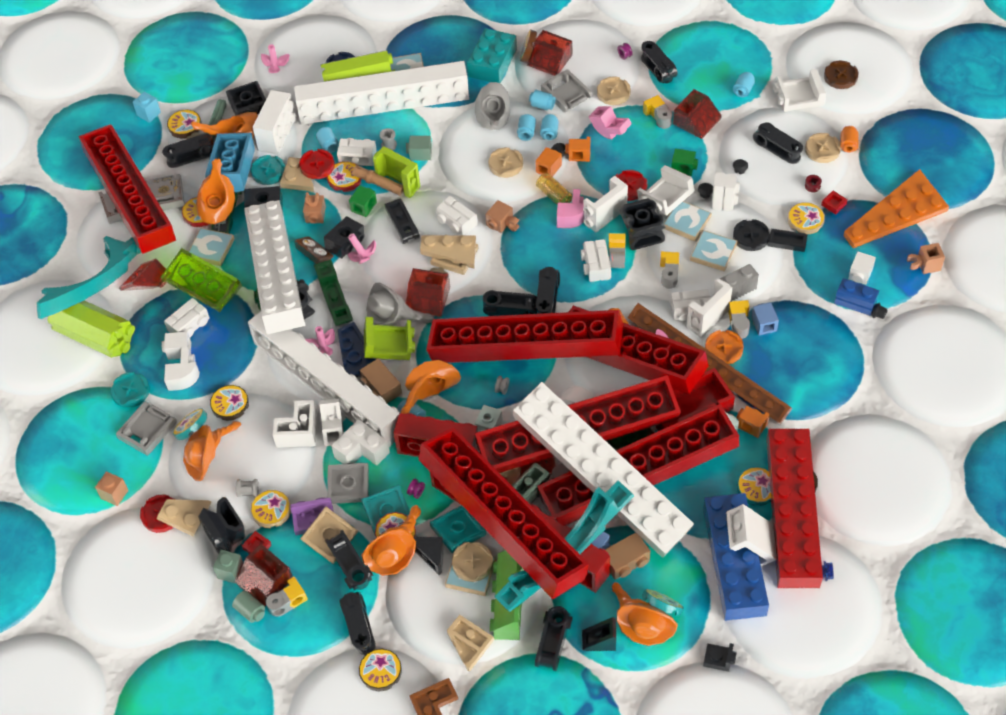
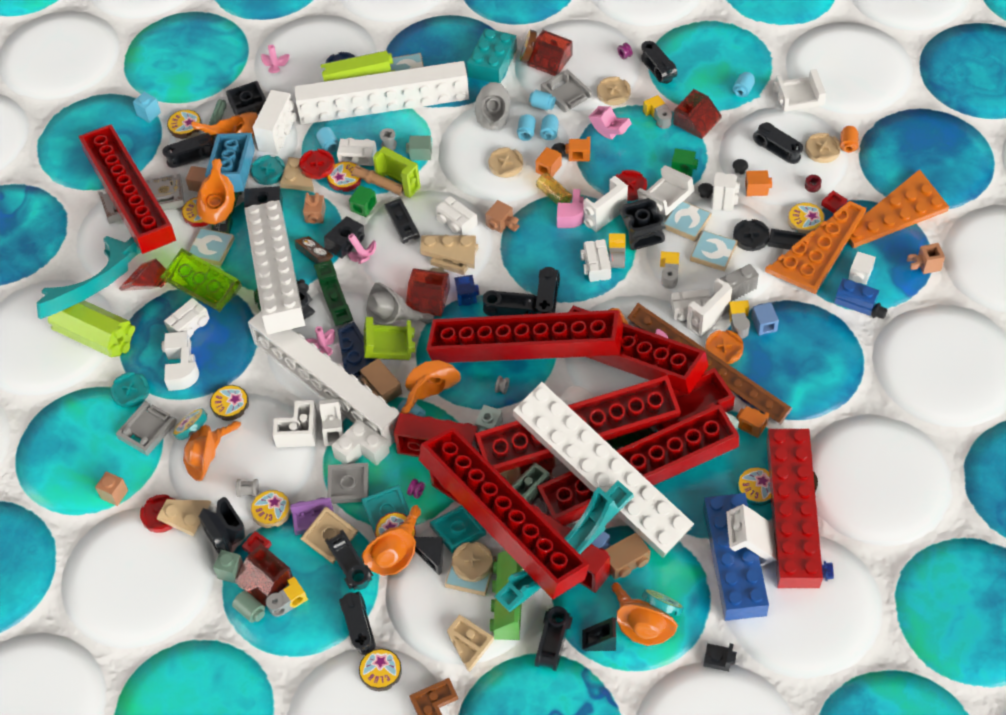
reddish brown tile [824,60,859,89] -> none
none -> nougat brick [186,166,207,192]
none -> clear blue brick [454,275,480,306]
none -> orange brick [745,170,772,196]
none -> orange wing [765,201,866,294]

